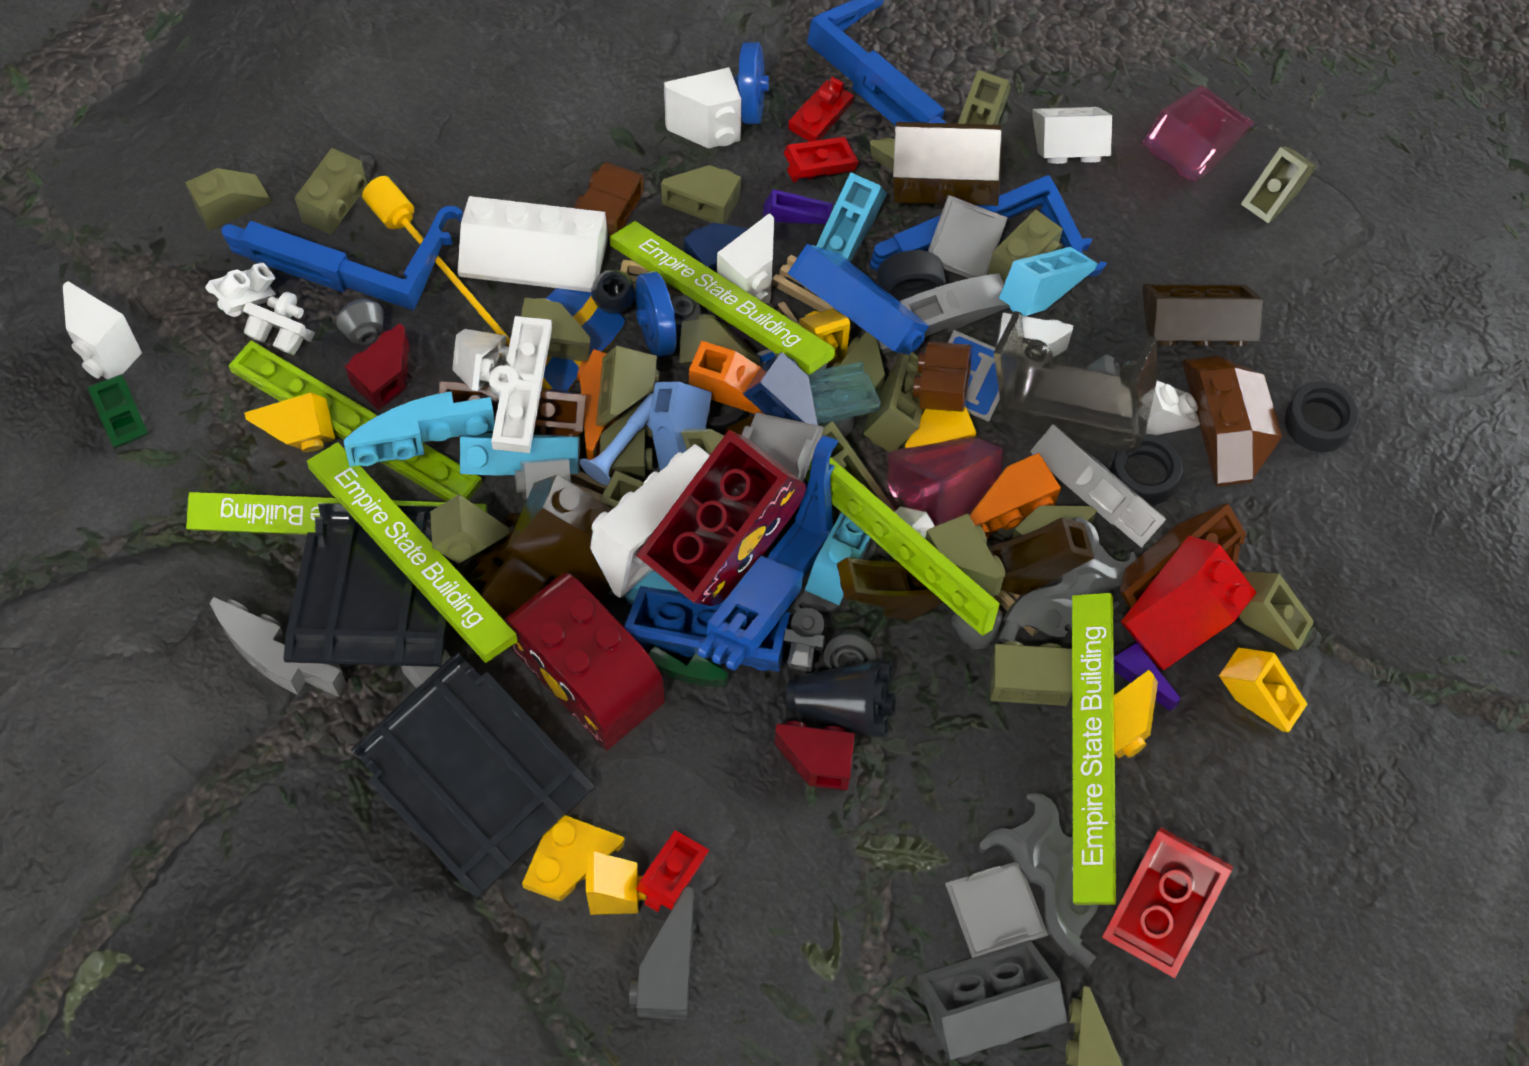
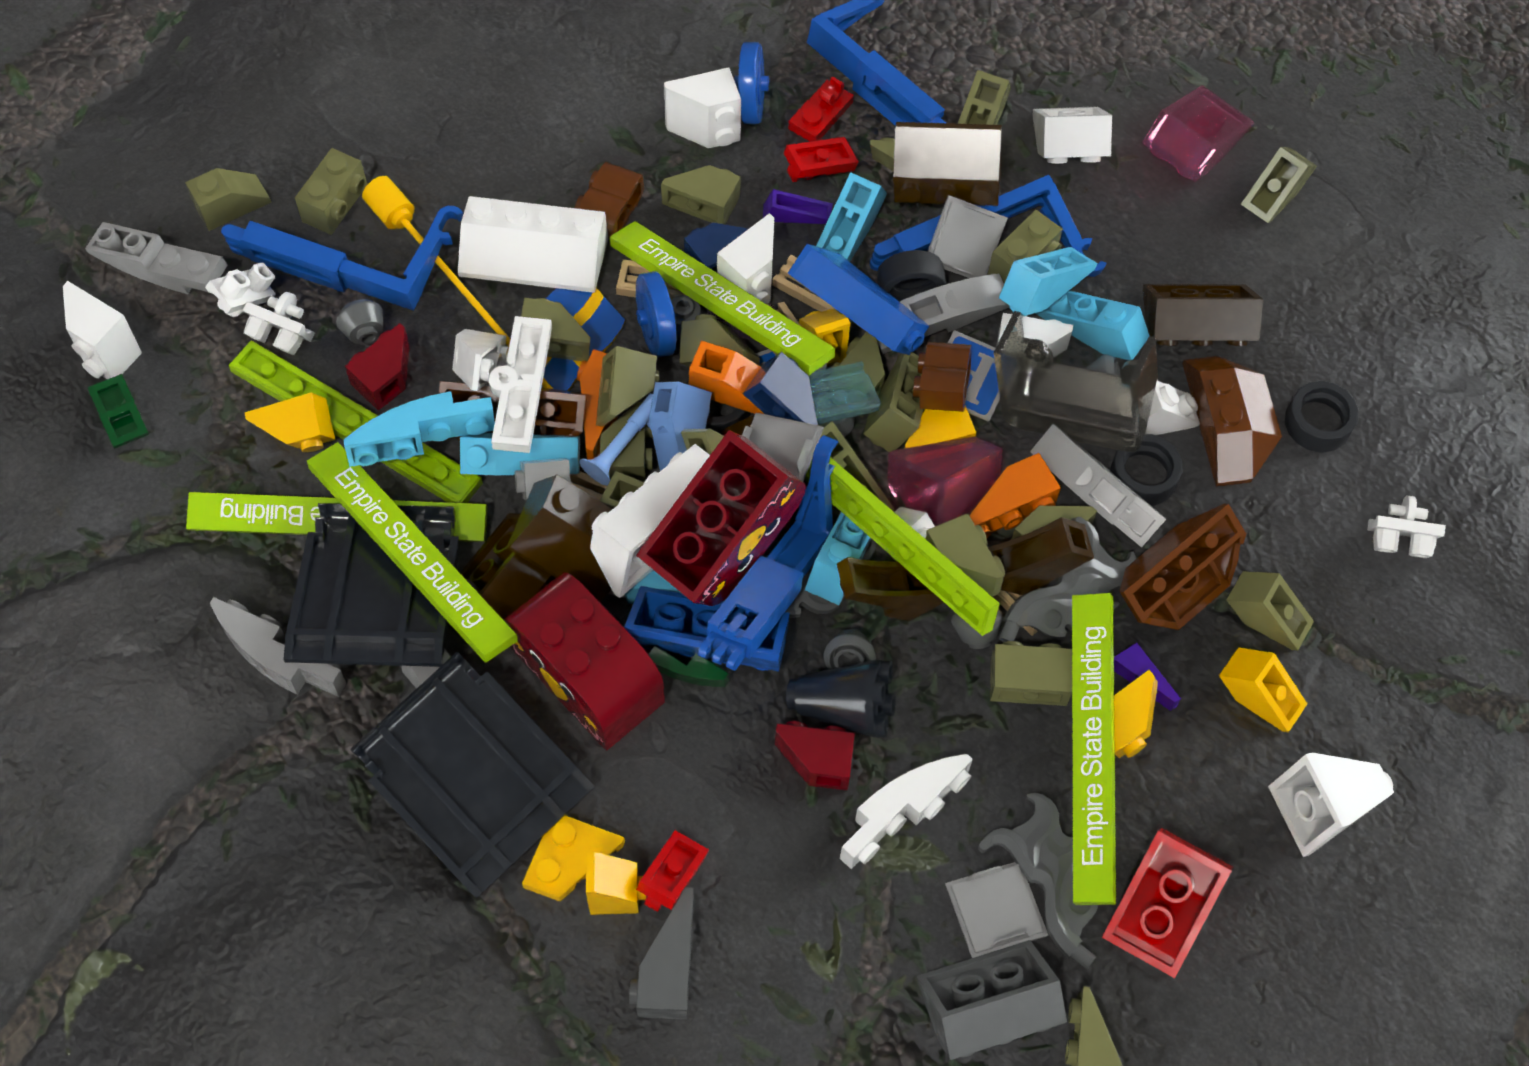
olive slope [430,495,510,564] -> none
black piece [591,269,636,314] -> none
dark grey hips [784,608,825,672] -> none
red slope [1121,536,1257,670] -> none
none -> light grey slope [85,222,228,294]
none -> white slope [840,754,973,869]
none -> medium azure slope [1035,291,1150,361]
none -> white slope [1268,753,1394,857]
none -> white hips [1367,495,1446,558]

